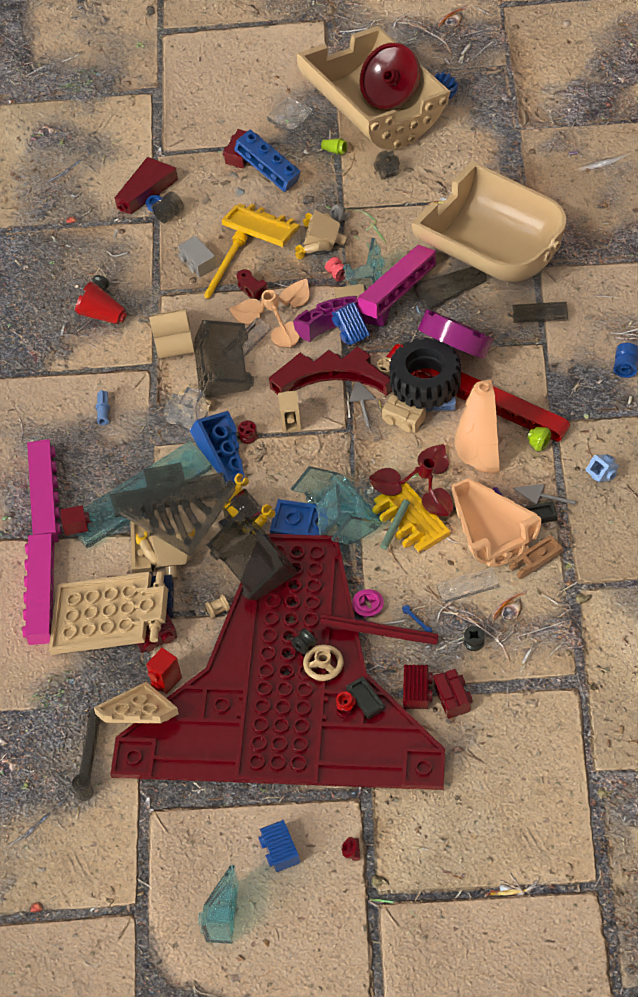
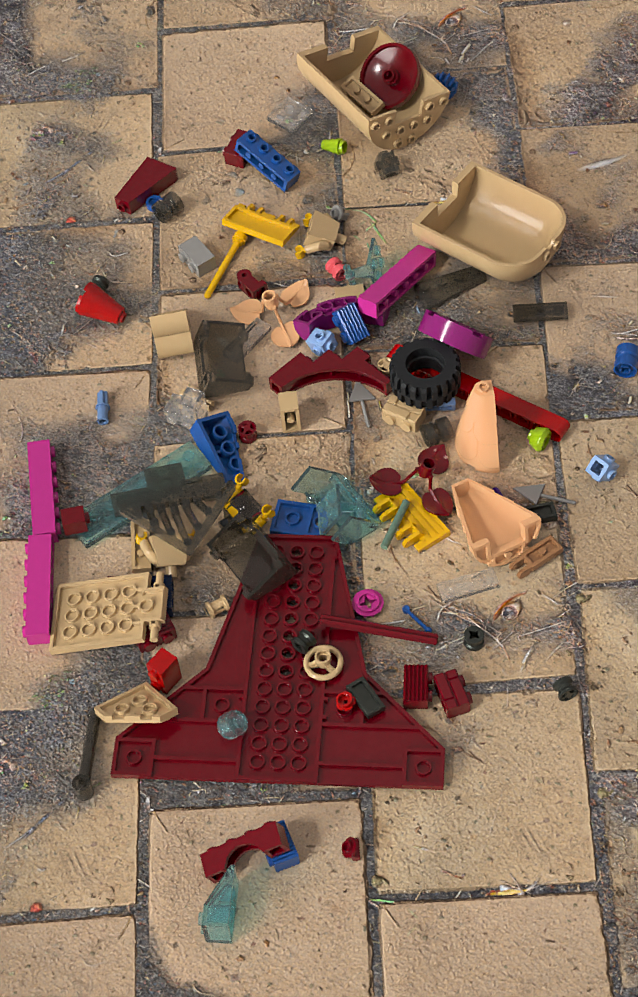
none -> dark red arch [200,821,290,883]
none -> clear light blue head [217,710,248,740]
none -> light blue brick [306,327,338,356]
none -> tan plate [340,75,385,117]
none -> clear smoke wheel [420,416,454,448]
none -> pearl dark grey wheel [553,676,578,702]

